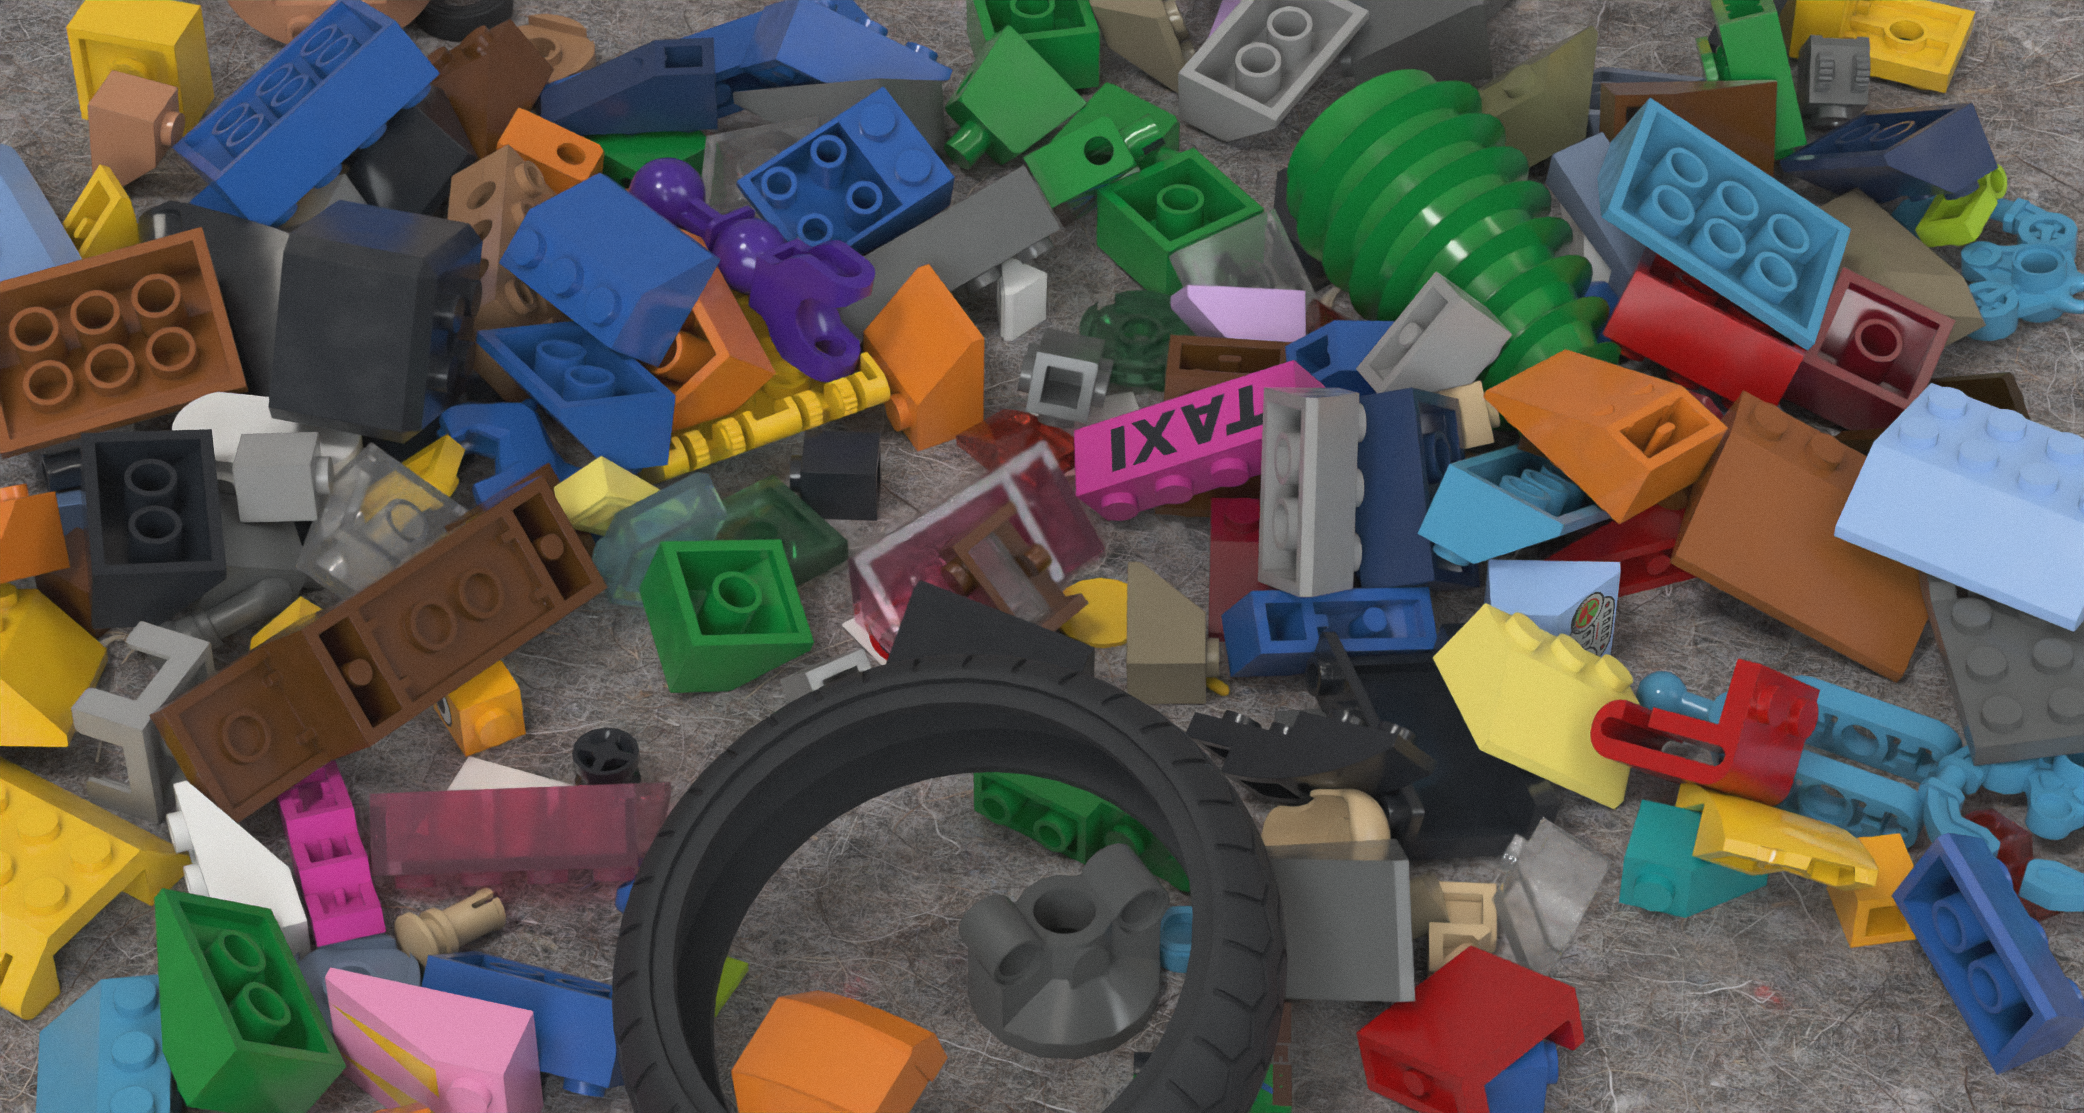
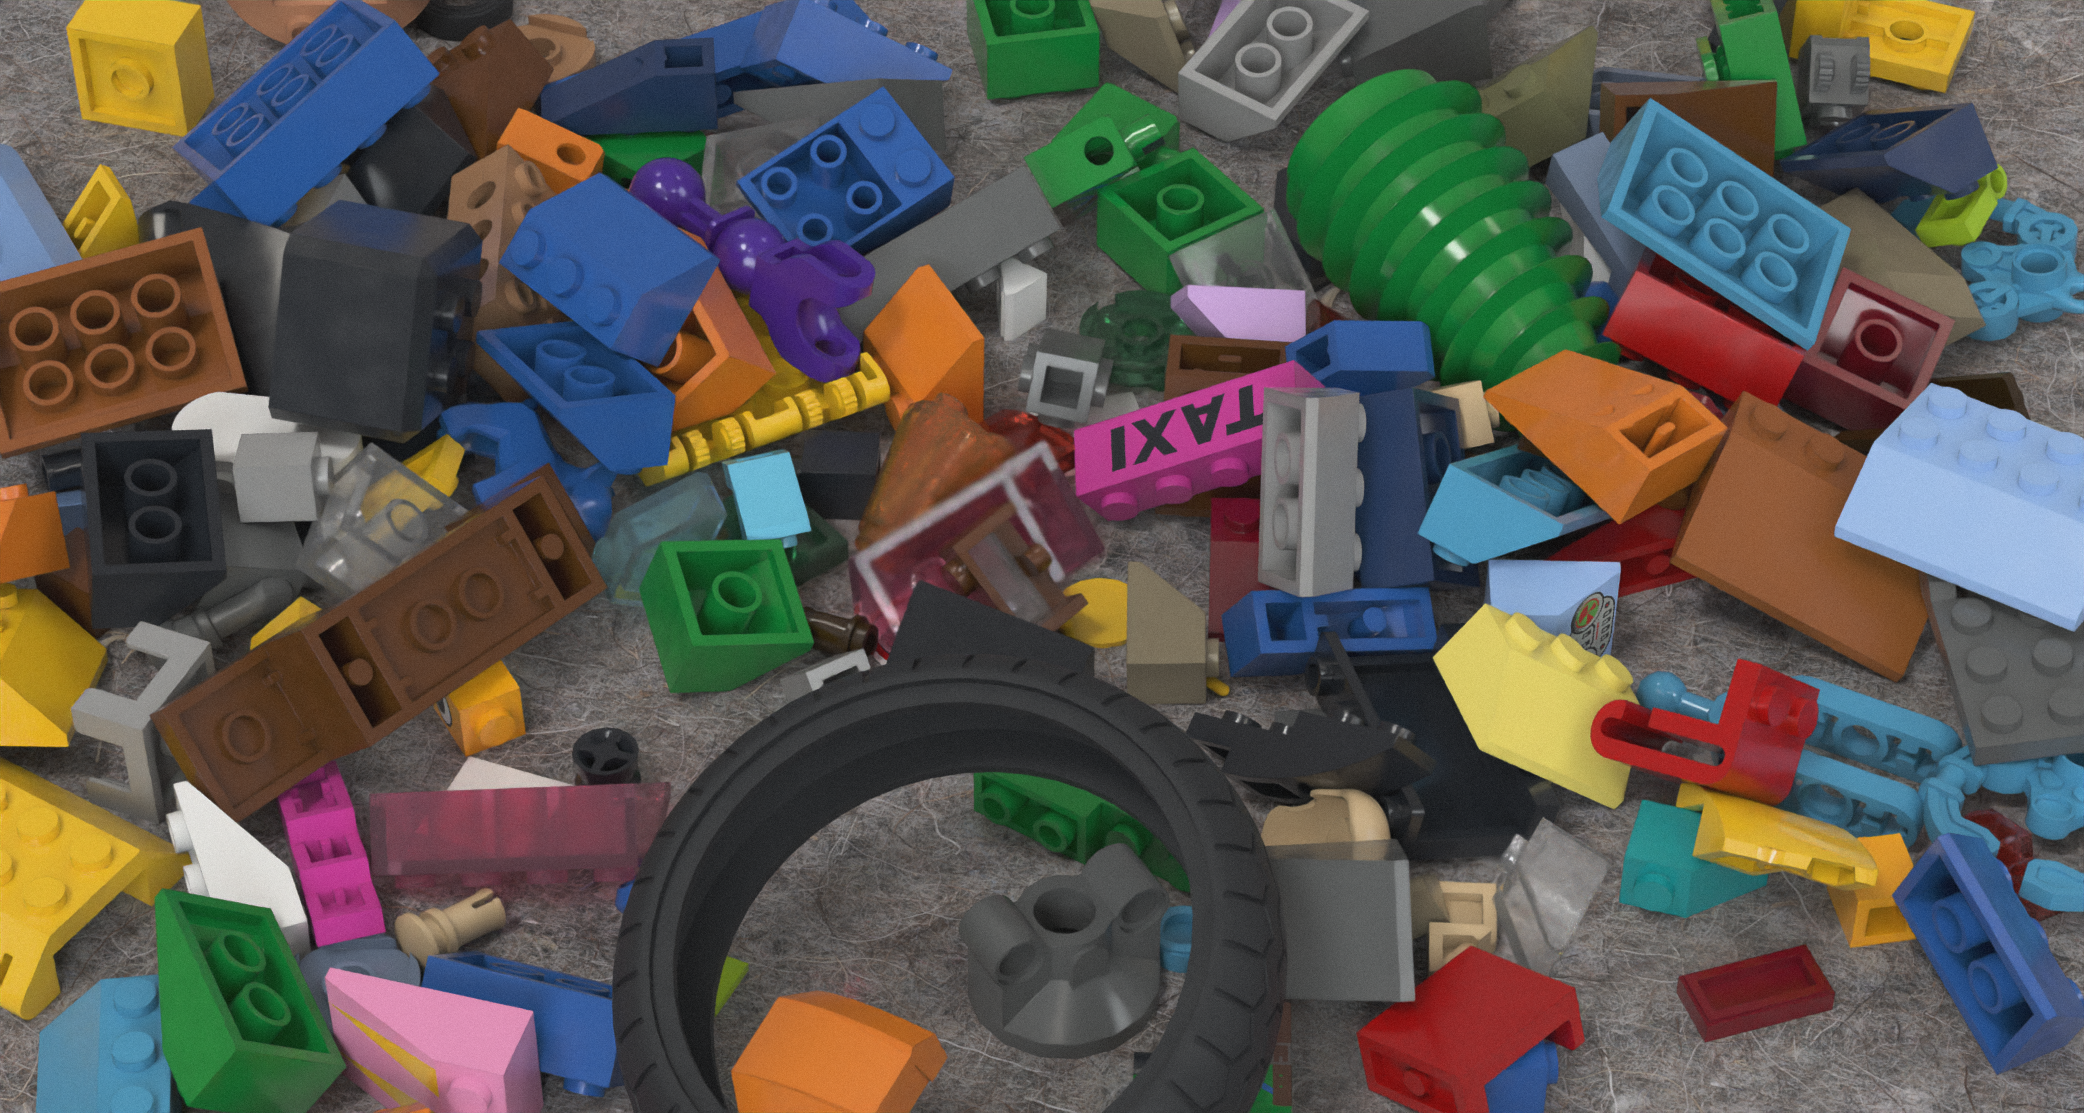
nougat slope [88,70,185,187] -> none
light yellow slope [554,456,687,544] -> none
green torso [944,25,1087,170] -> none
light grey slope [1356,271,1512,393] -> none
none -> medium azure slope [722,449,811,549]
none -> dark brown pin [803,606,879,661]
none -> clear orange cone [854,392,1016,571]
none -> dark red tile [1676,944,1835,1043]

